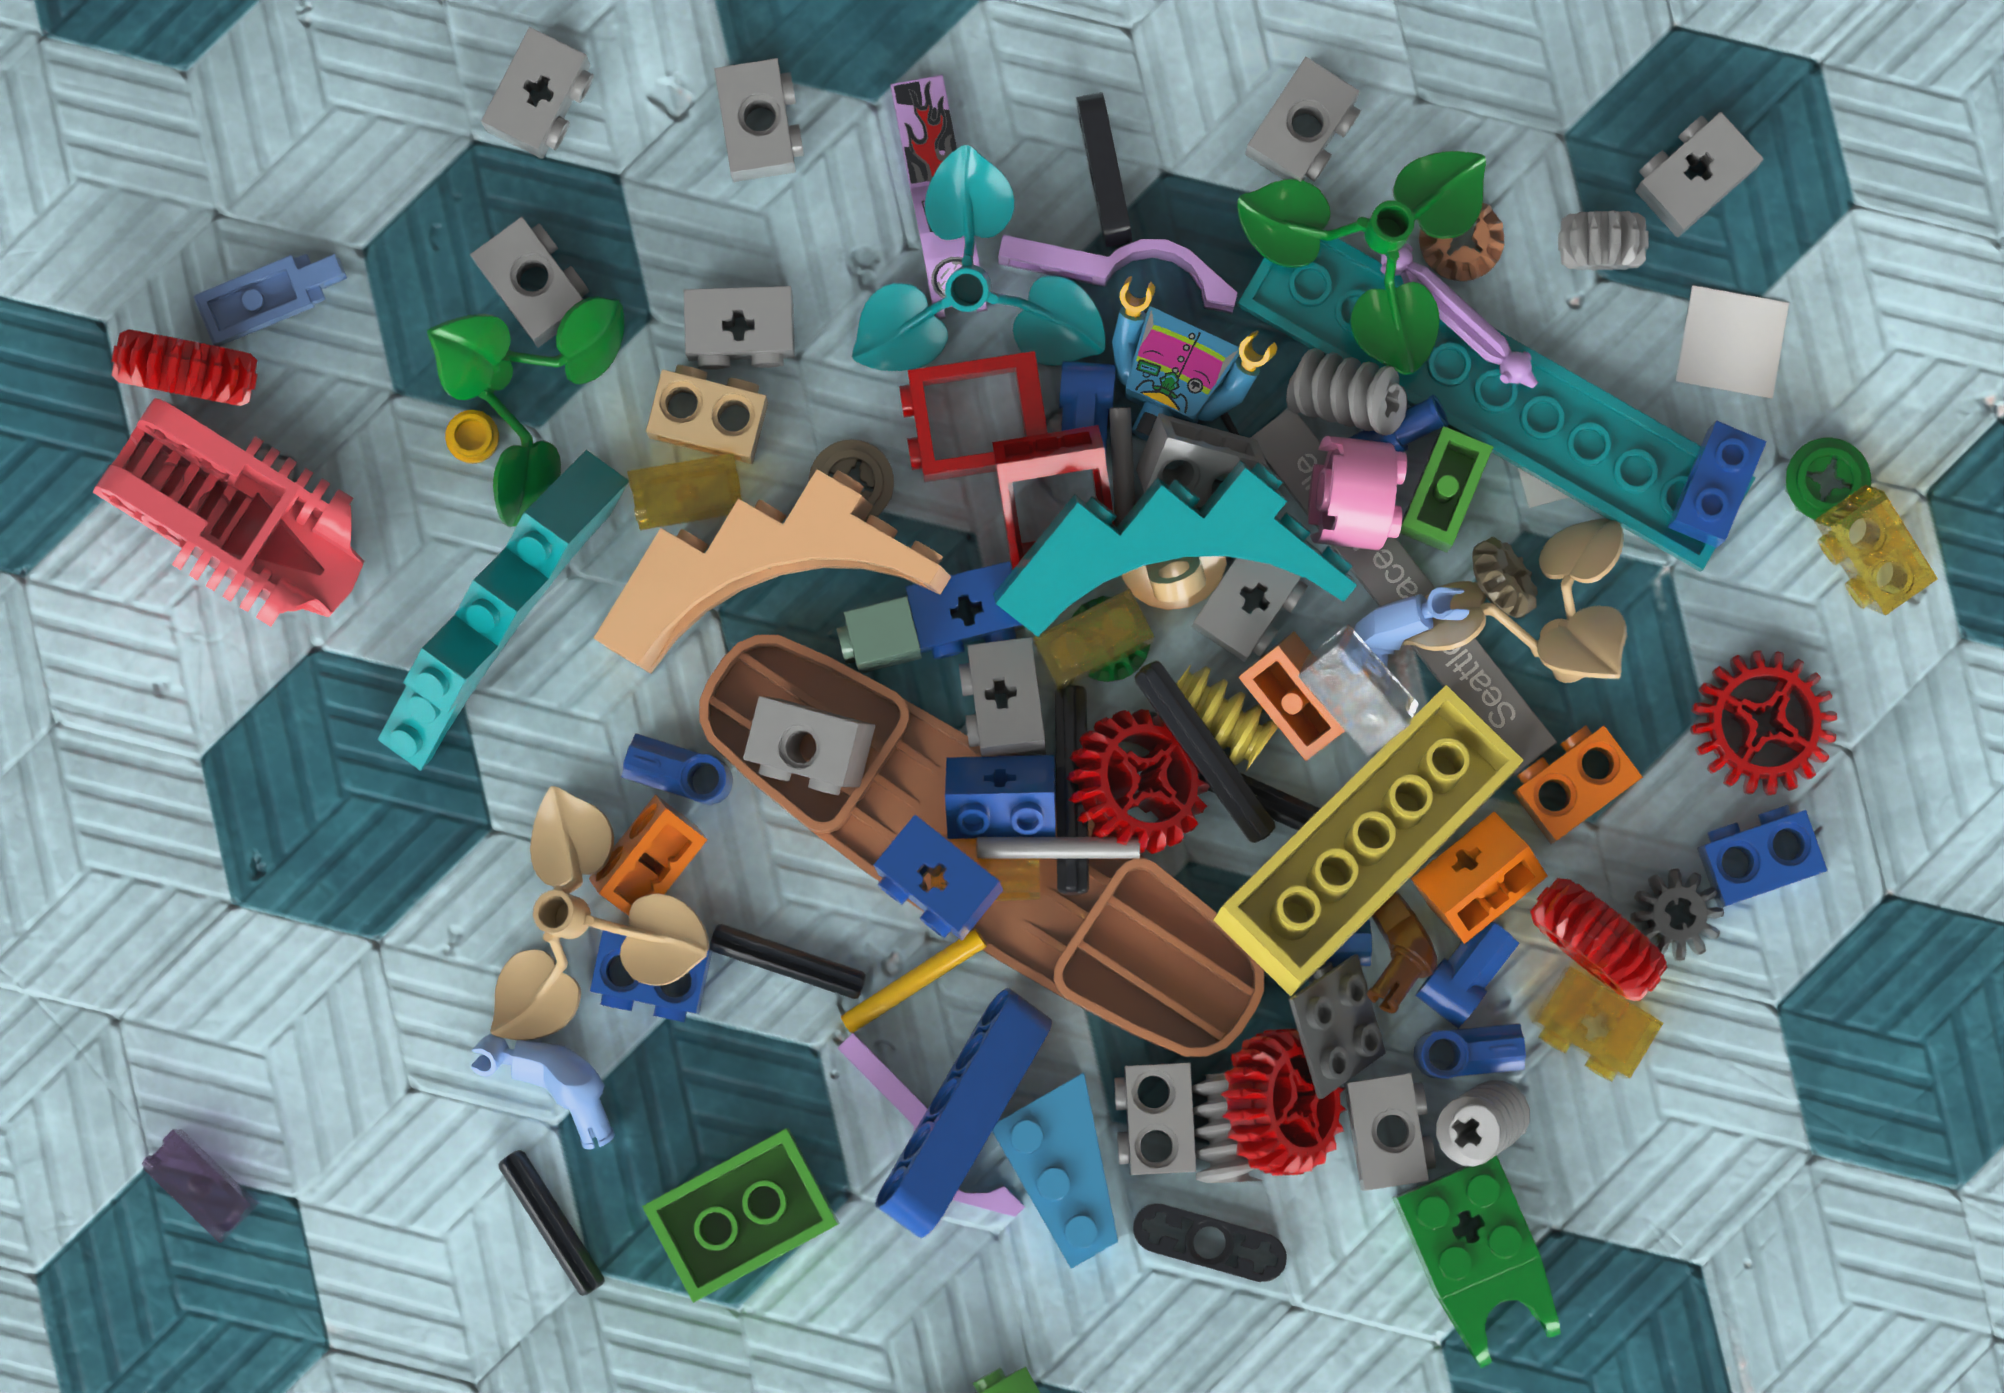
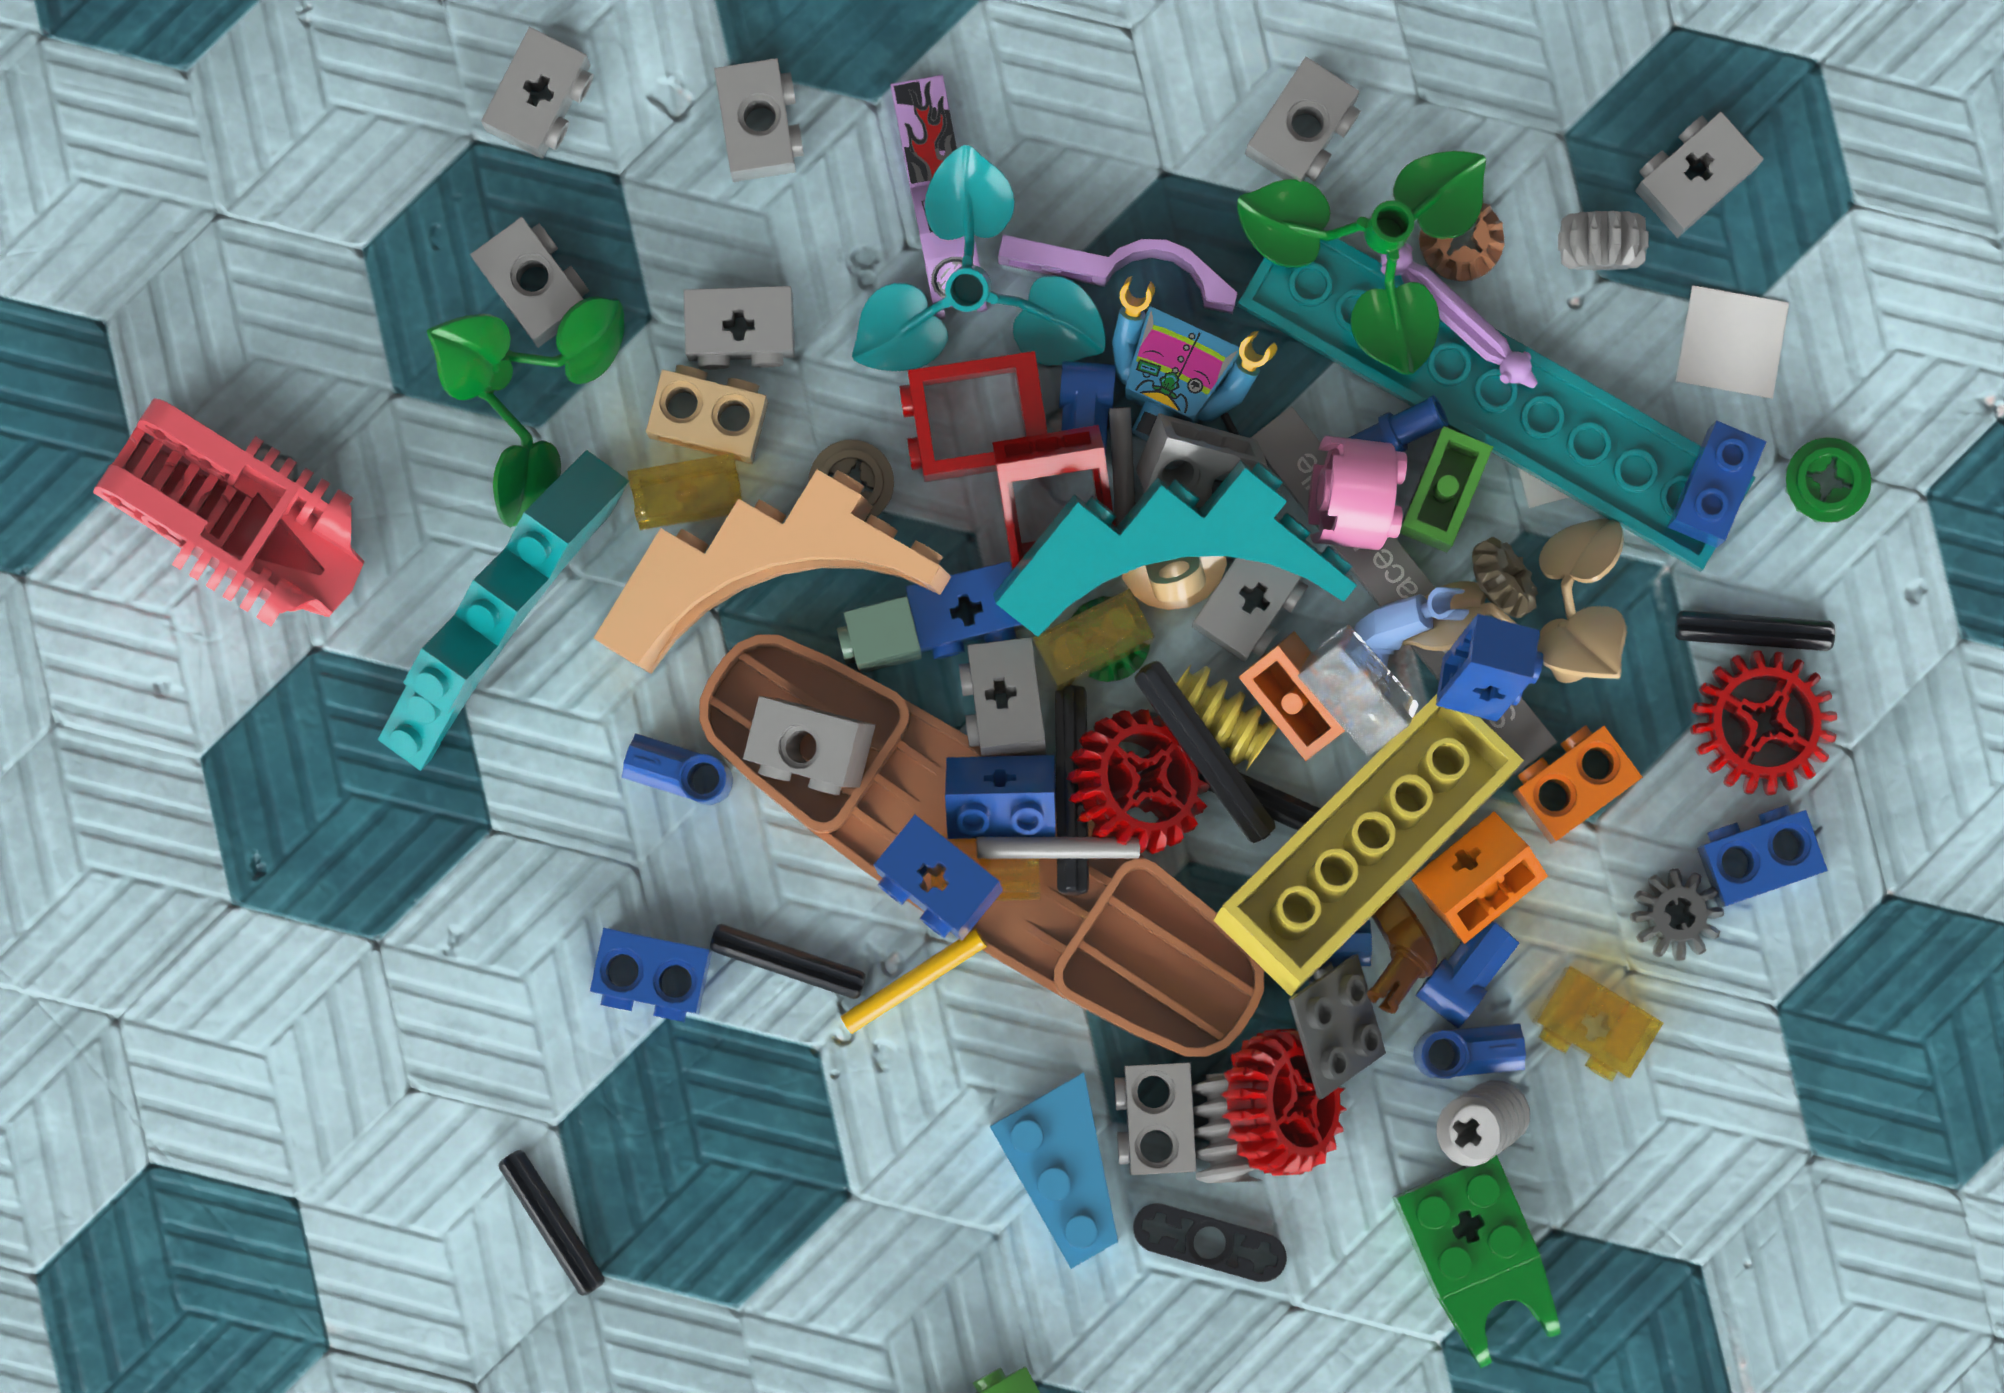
red gear [111,329,258,406] -> none
clear purple hinge [142,1129,259,1243] -> none
medium blue hinge [193,254,347,347] -> none
yellow plate [445,410,499,464] -> none
light blue arm [471,1034,615,1149] -> none
tan plant [490,786,709,1041] -> none
orange brick [589,794,708,916] -> none
bright green brick [642,1128,840,1303] -> none
lavender piece [838,1033,1025,1217] -> none
blue beam [875,988,1052,1238] -> none
black beam [1076,92,1132,247] -> none
light grey piece [1286,348,1407,436] -> none
light grey brick [1344,1073,1436,1191] -> none
red gear [1530,878,1668,1001] -> none
clear yellow brick [1814,485,1938,616] -> none
none -> blue brick [1436,614,1544,722]
none -> black axle [1675,610,1835,651]

